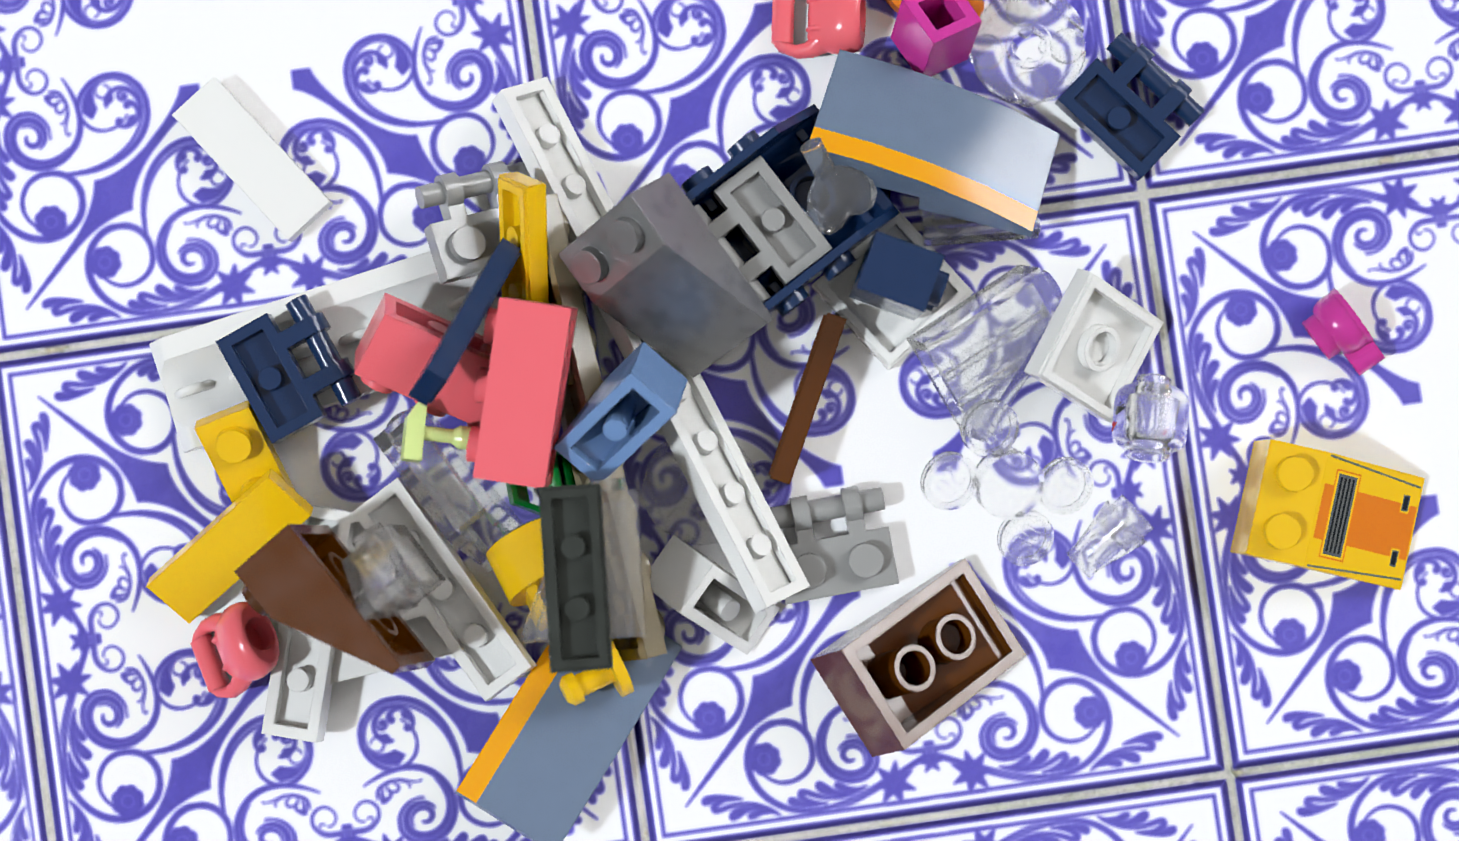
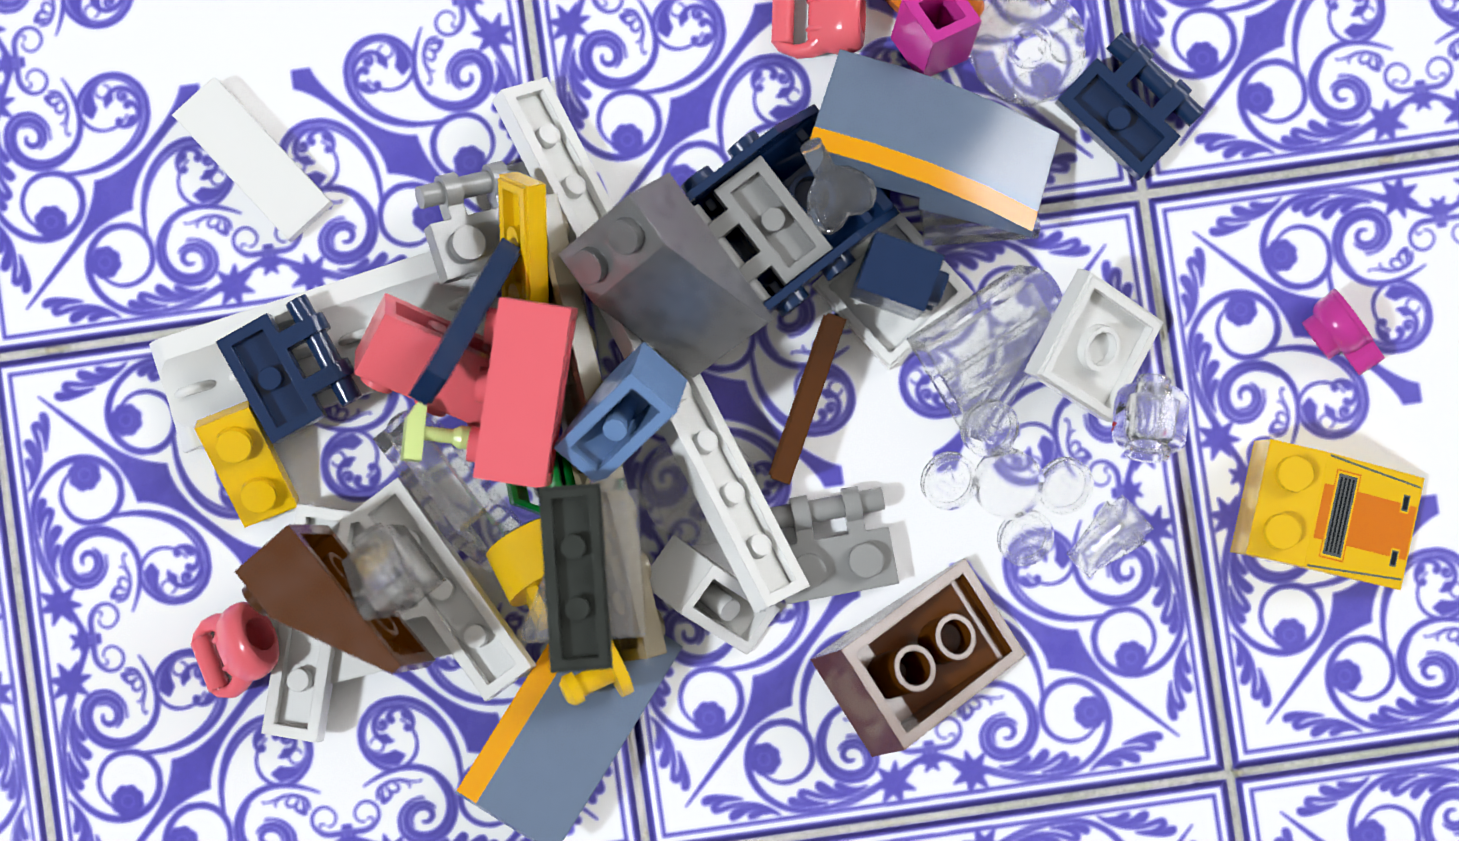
yellow tile [146,469,313,624] -> none

